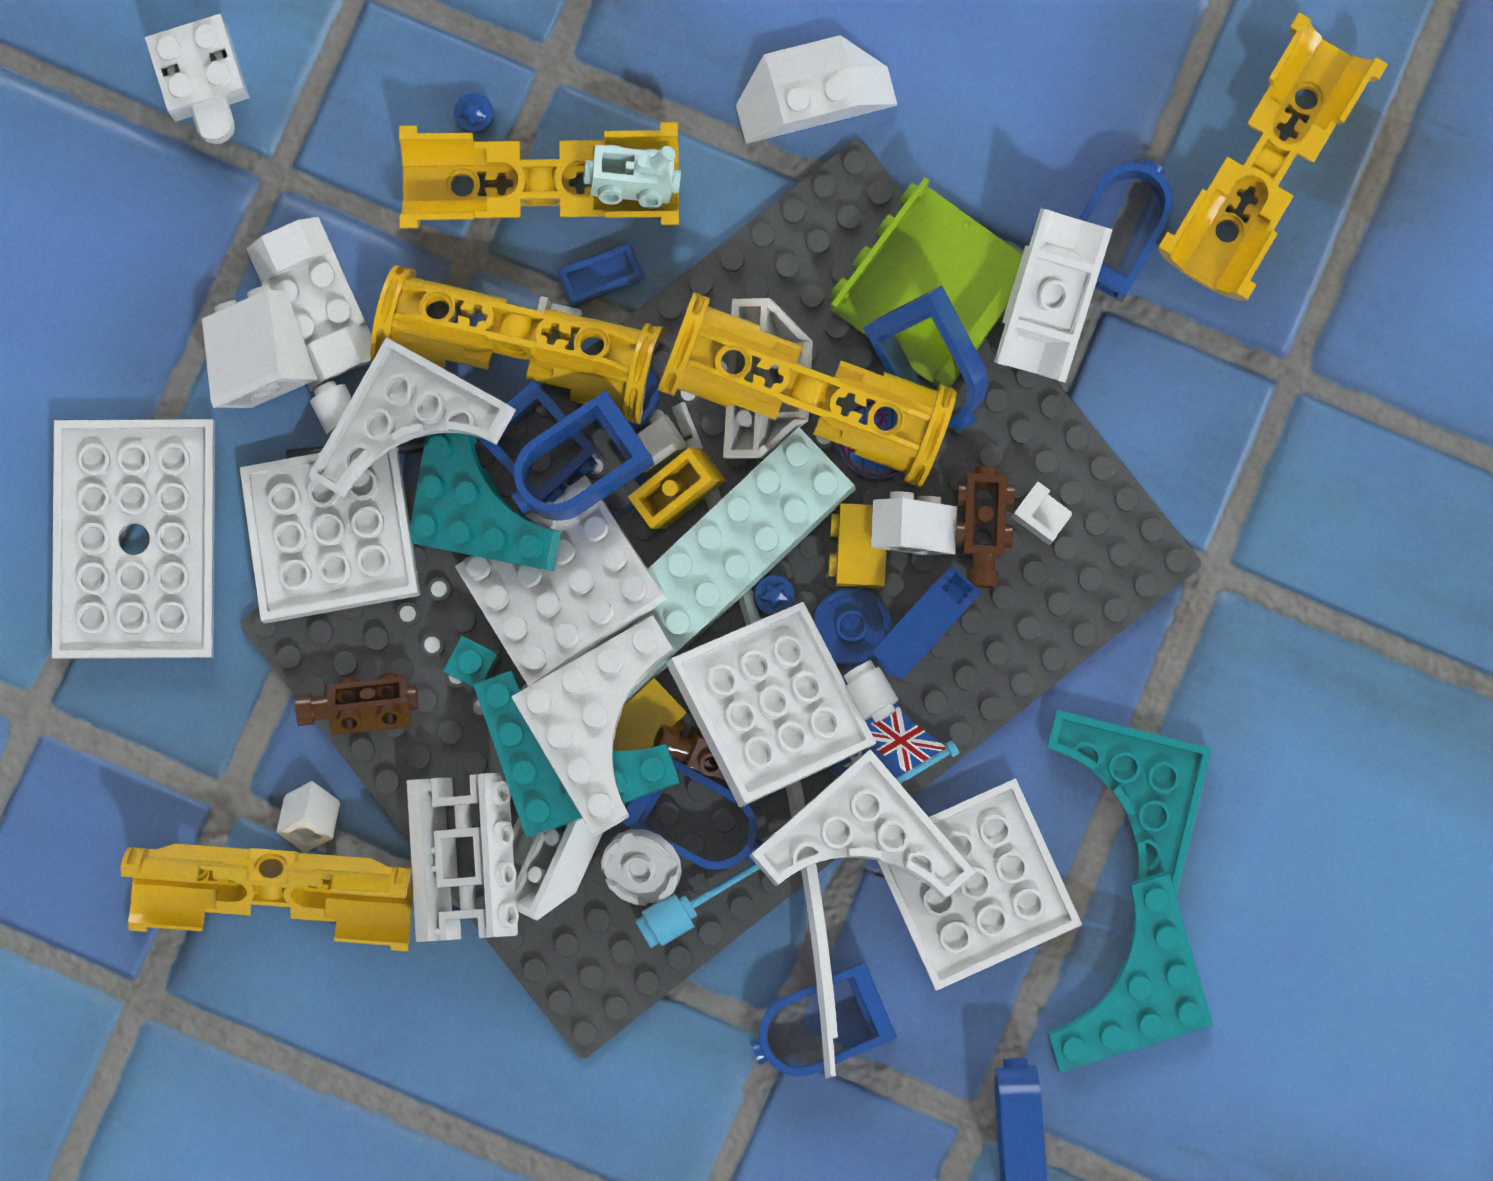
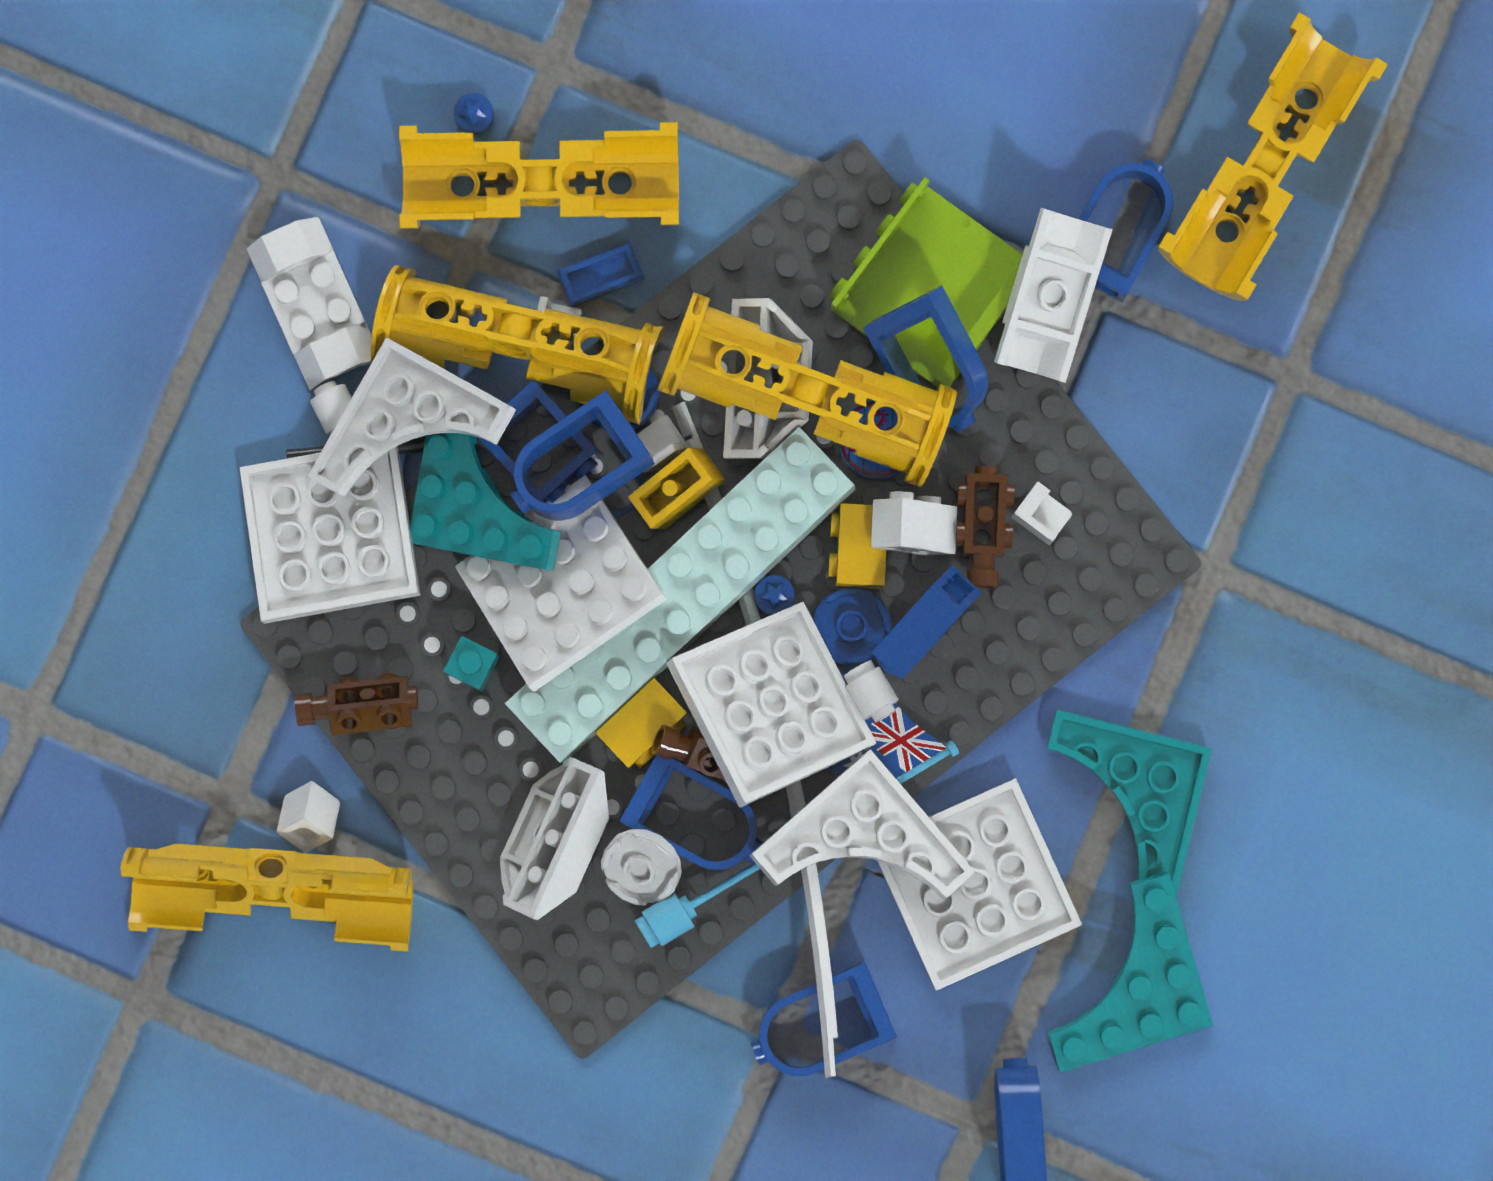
white plate [52,419,215,659] -> none
white brick [145,14,250,144] -> none
white slope [202,285,317,408] -> none
white fence [407,773,519,942] -> none
teal plate [473,671,681,838] -> none
white plate [511,615,674,837] -> none
light aqua brick [583,145,681,209] -> none
white wedge [736,35,897,144] -> none

